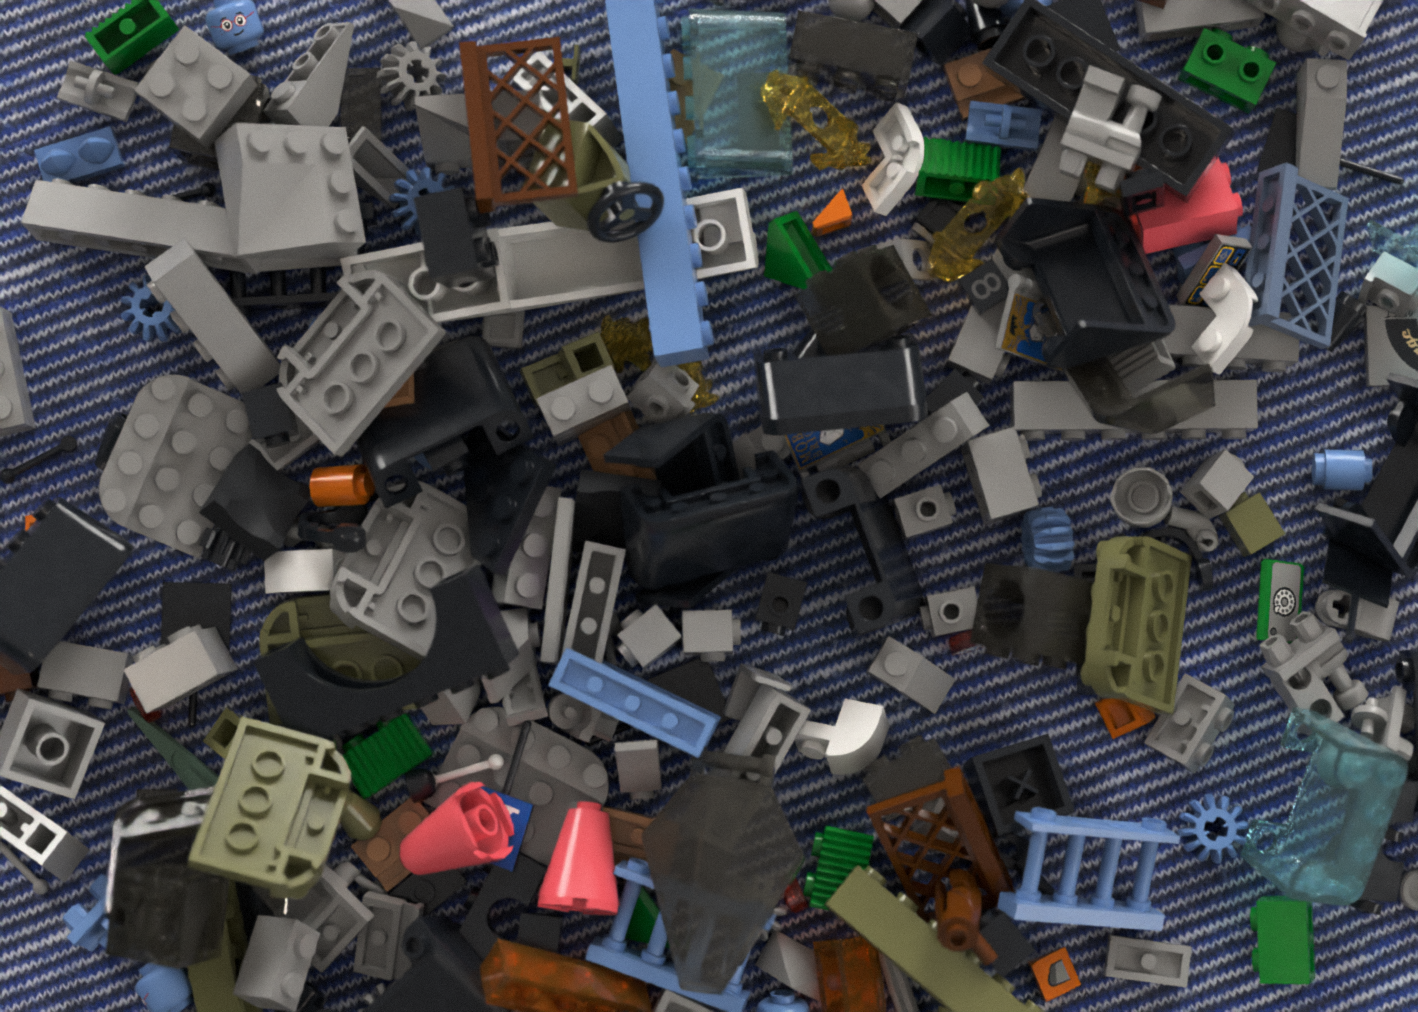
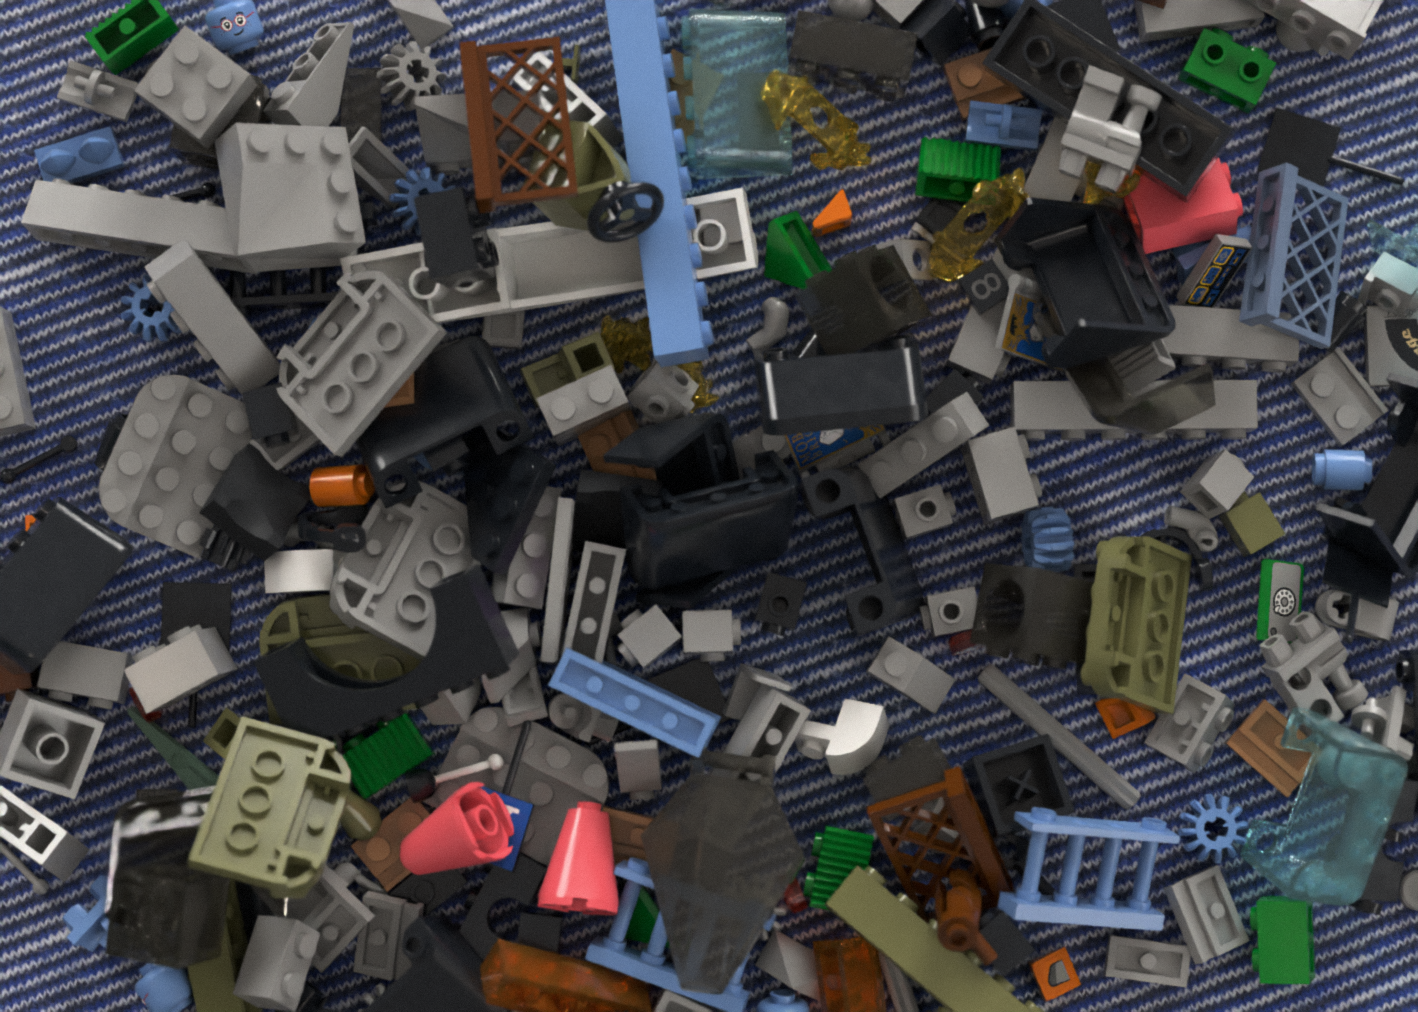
white plate [862,102,924,216] -> none
light grey hair [1110,467,1173,528] -> none
black plate [1120,169,1165,217] -> none
white plate [1191,263,1258,375] -> none
light grey slope [1296,58,1347,190] -> none
none -> light grey arm [746,297,789,353]
none -> light grey axle [977,664,1141,810]
none -> light grey plate [1163,865,1250,964]
none -> medium nougat plate [1224,699,1323,798]
none -> light grey plate [1291,347,1389,447]

